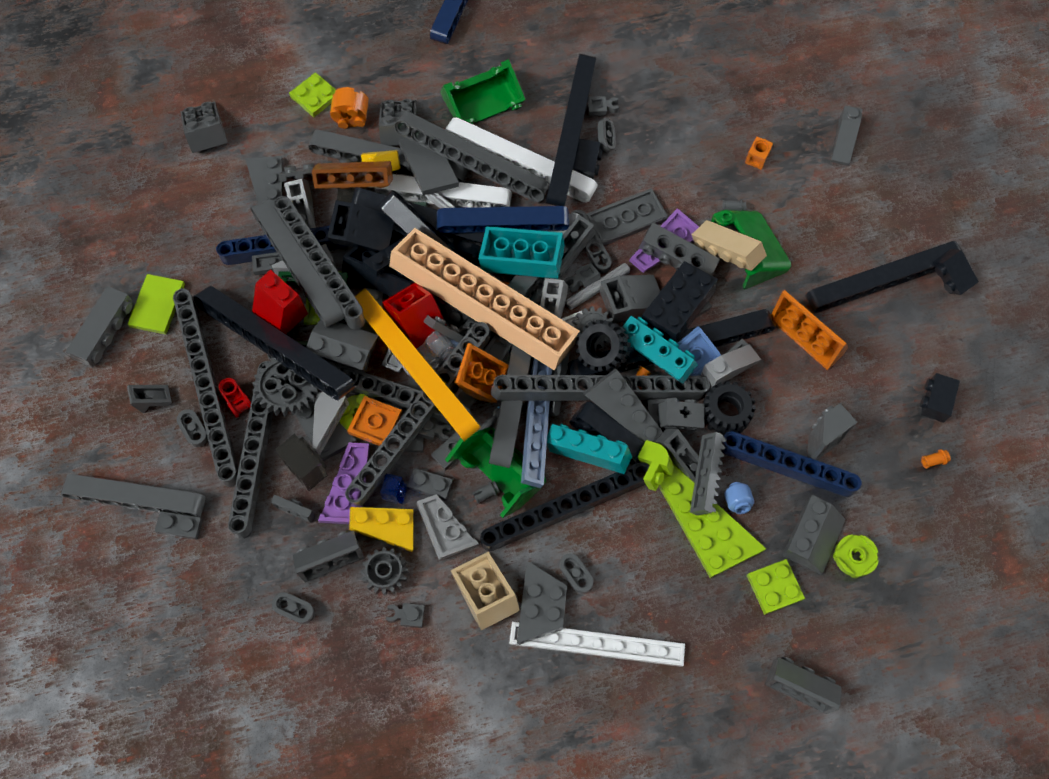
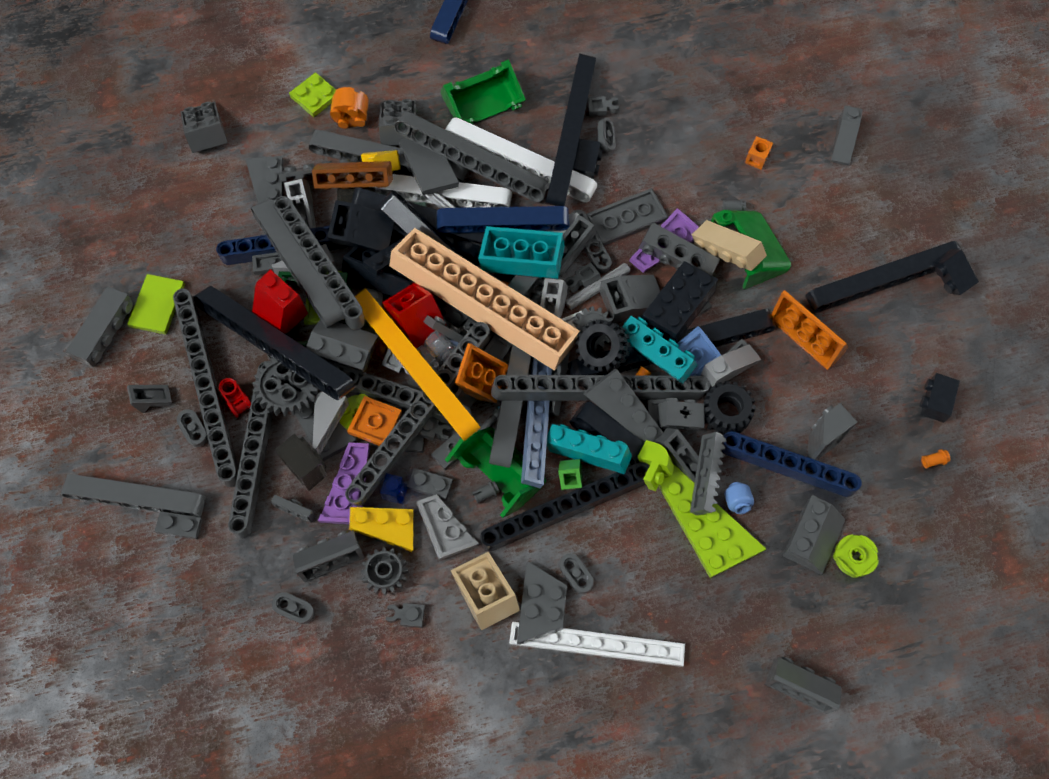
lime plate [747,559,805,615] -> none
none -> bright green brick [558,459,583,490]

